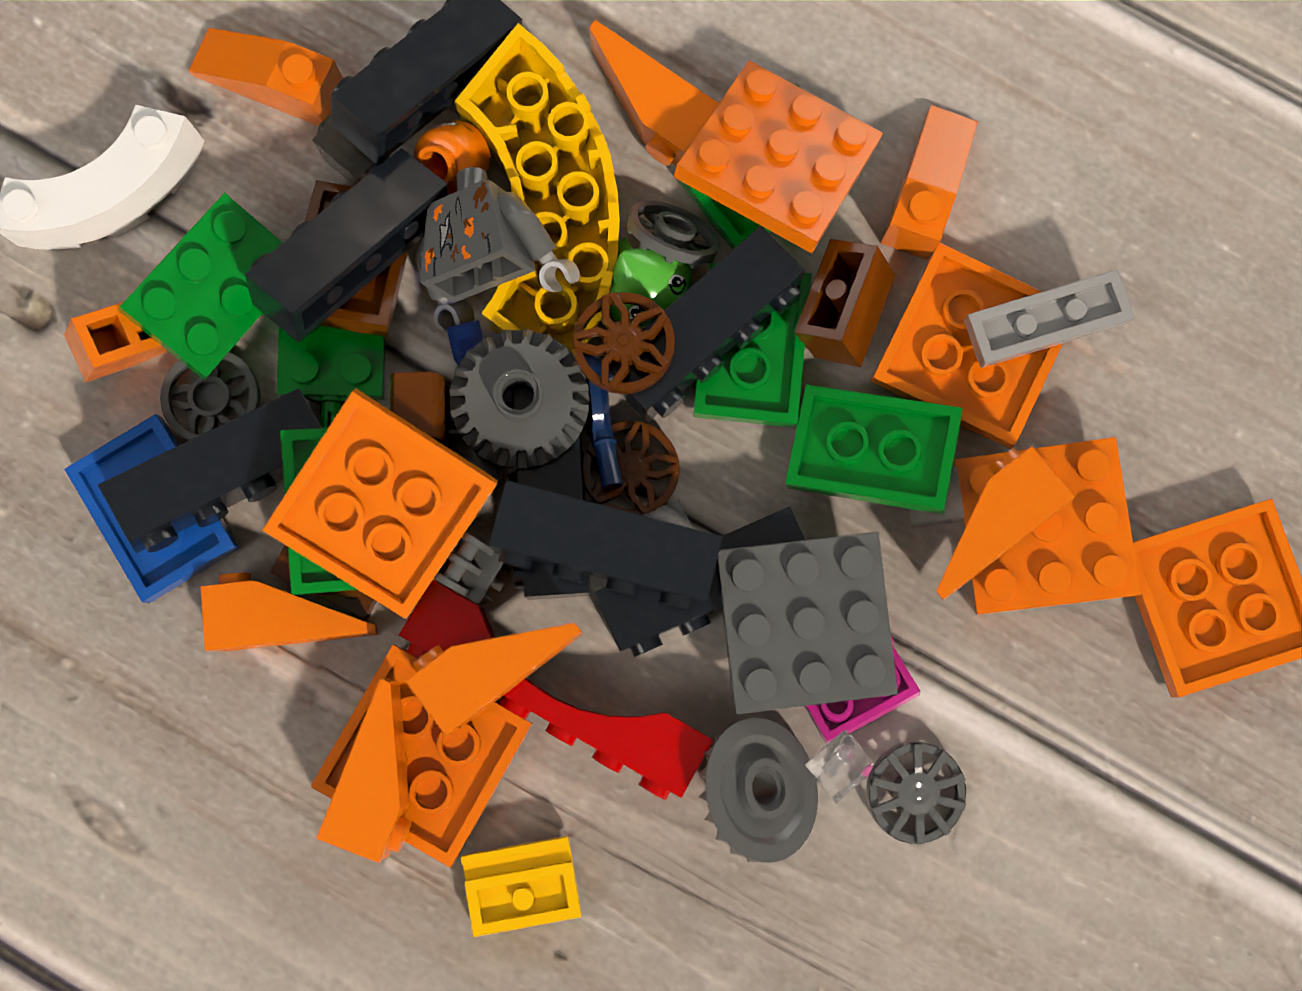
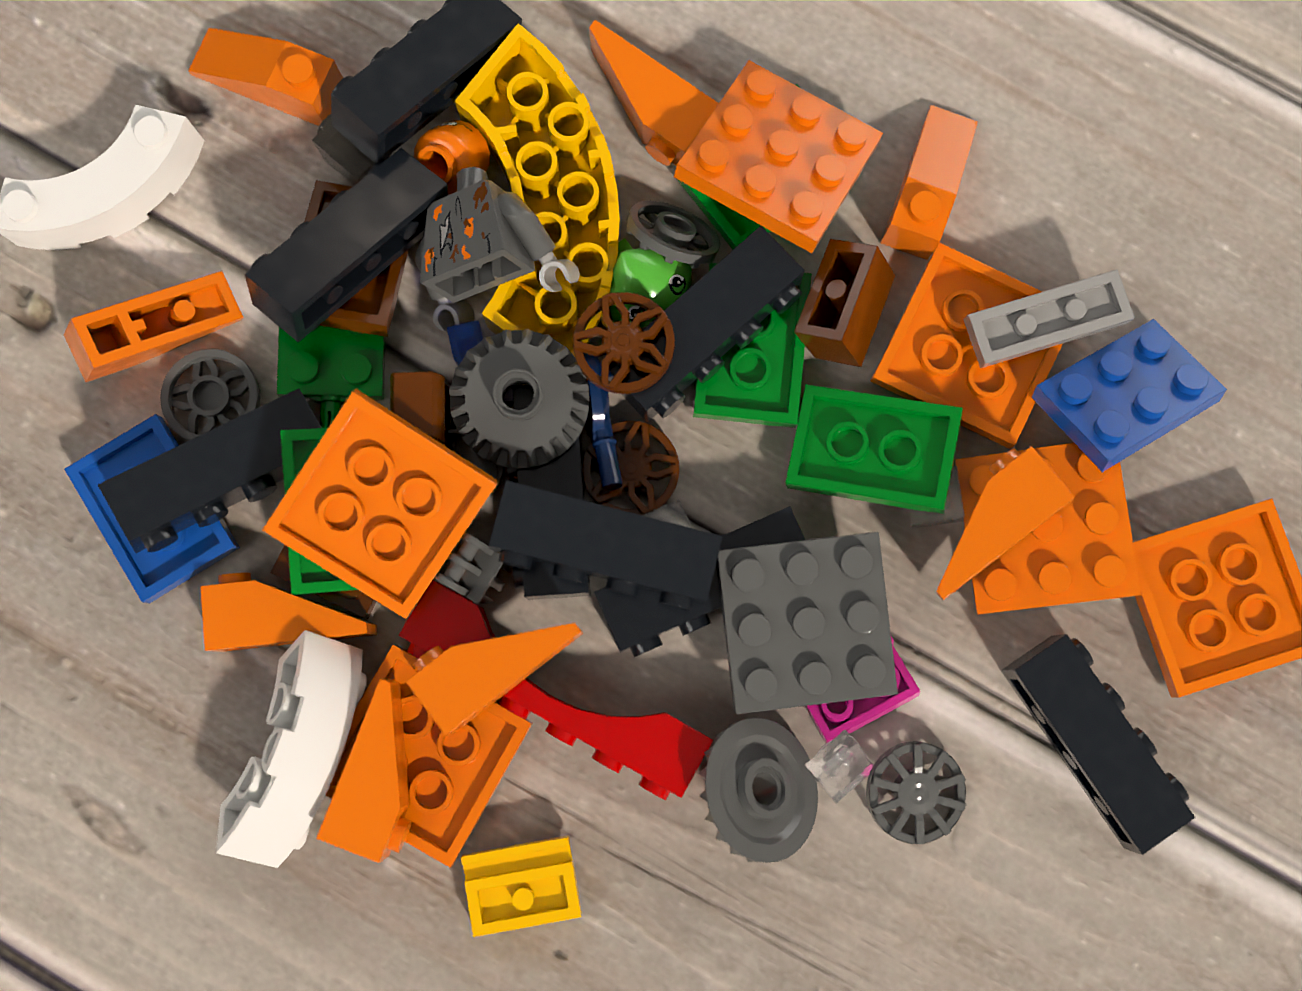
green plate [118,192,283,380] -> none
none -> white brick [216,630,367,868]
none -> black brick [1001,634,1196,855]
none -> blue plate [1032,319,1227,472]

